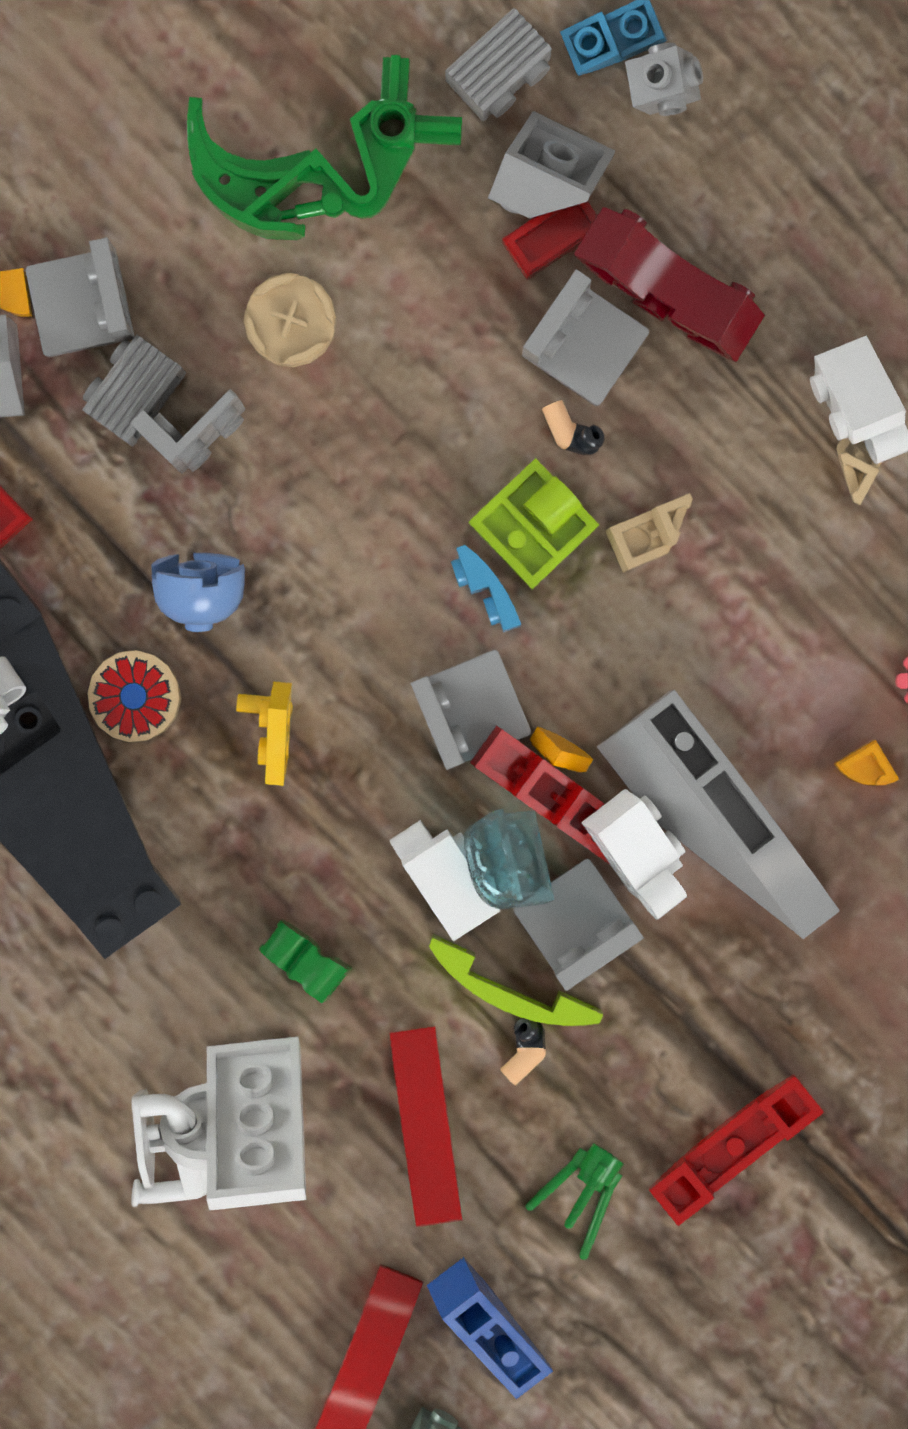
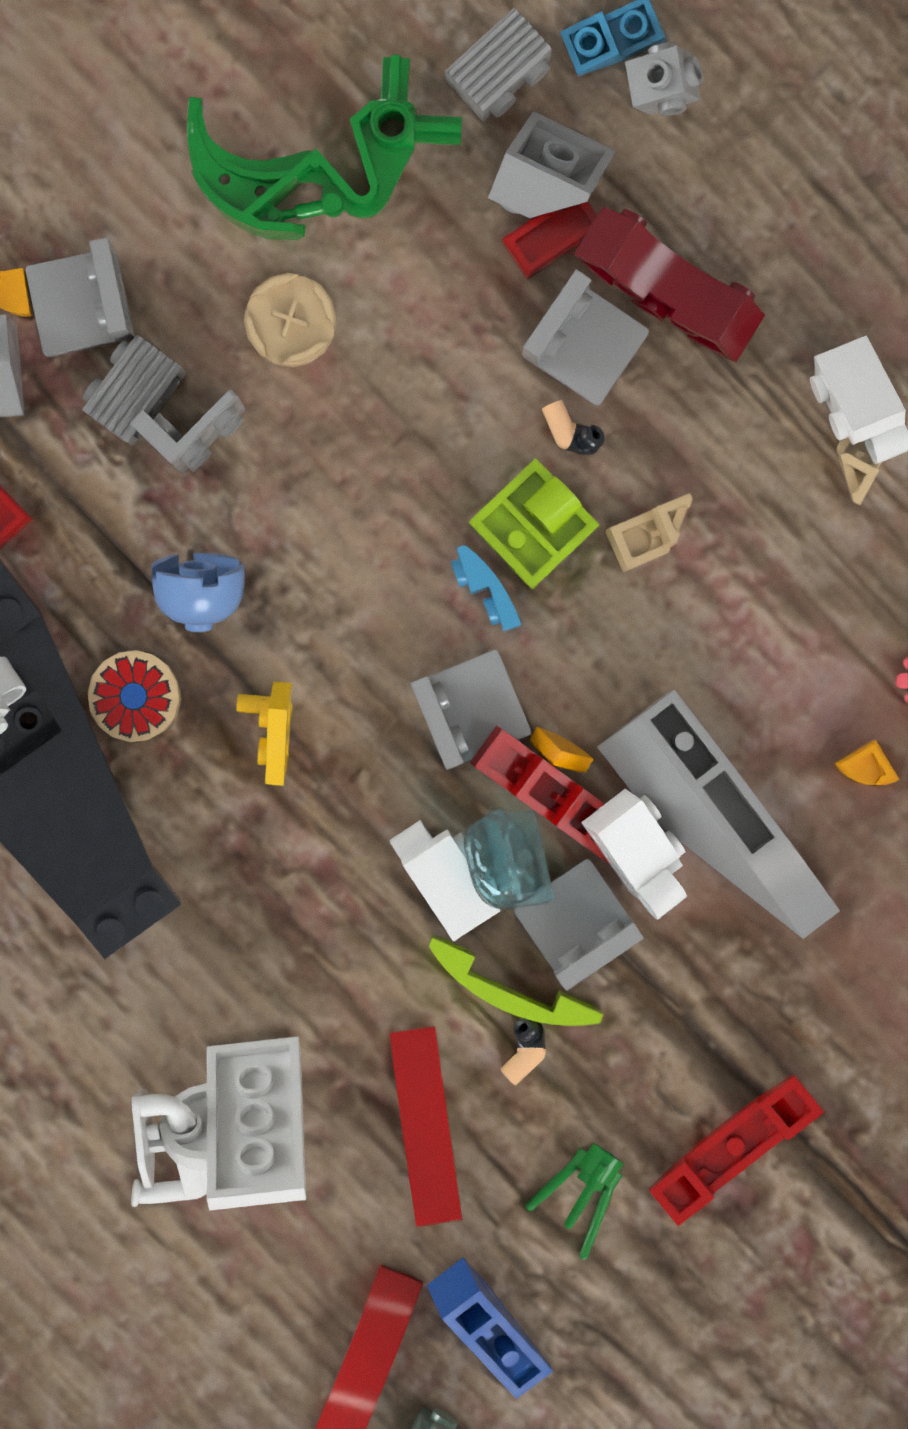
green leg [258,919,352,1004] -> none

